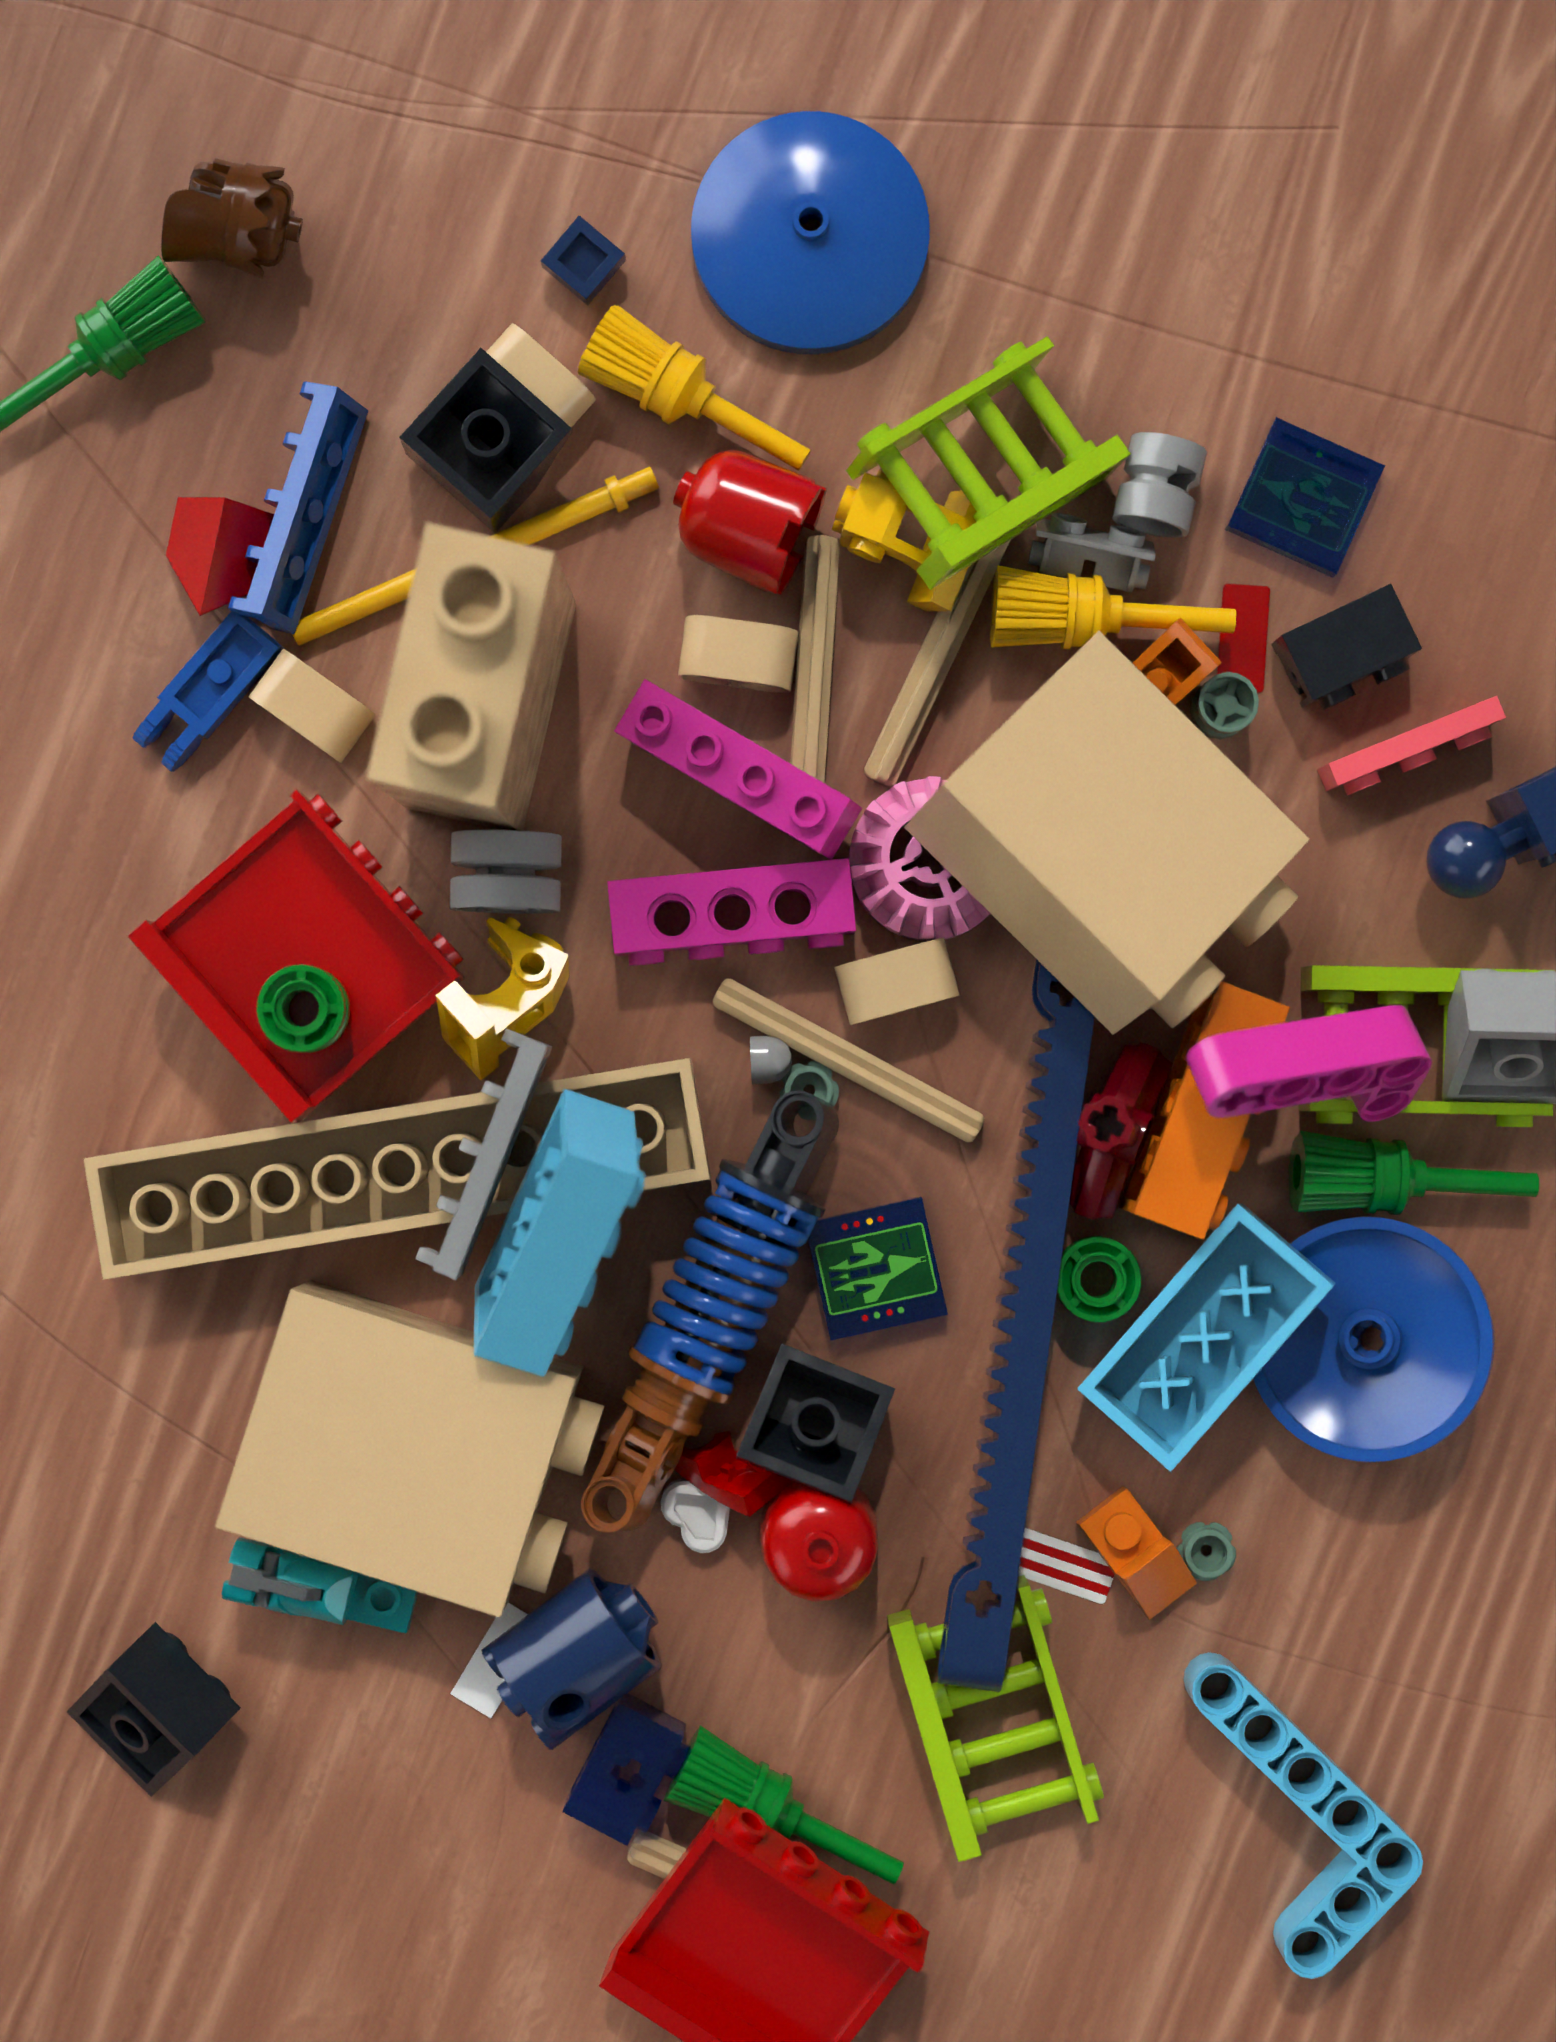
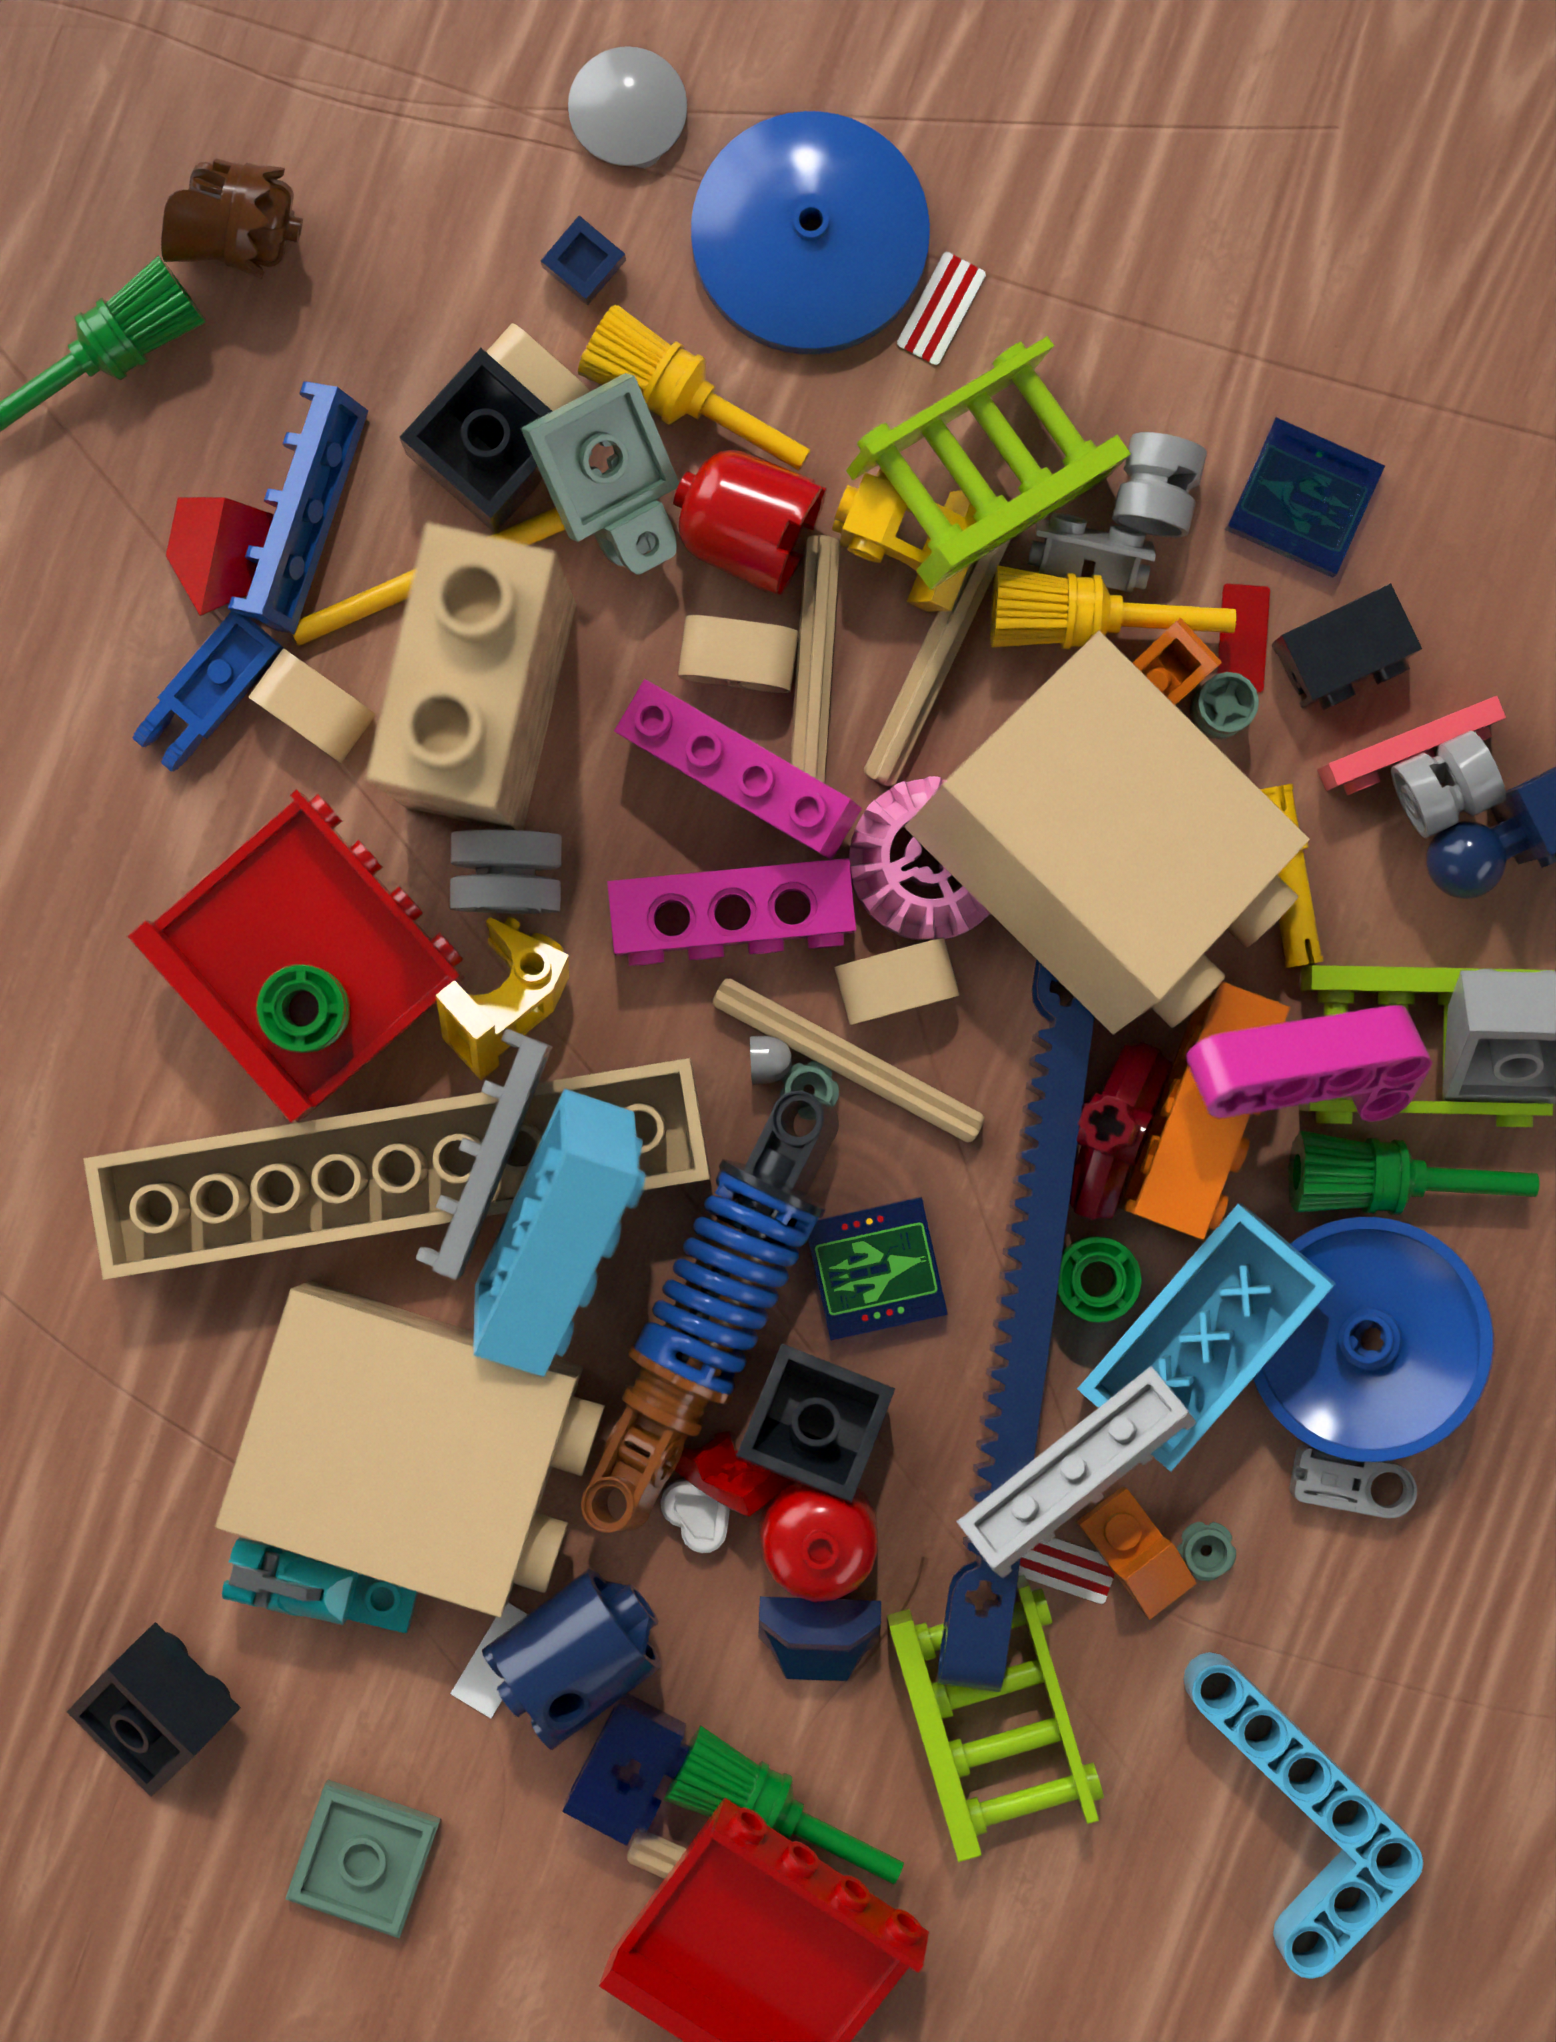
none -> sand green tile [285,1779,441,1938]
none -> sand green plate [521,373,679,574]
none -> light grey dish [568,47,687,168]
none -> dark blue slope [758,1596,881,1681]
none -> sticker [897,252,986,365]
none -> hinge [957,1366,1196,1578]
none -> yellow pin [1260,784,1324,968]
none -> light grey piece [1289,1445,1417,1518]
none -> light grey wheel [1391,730,1506,838]

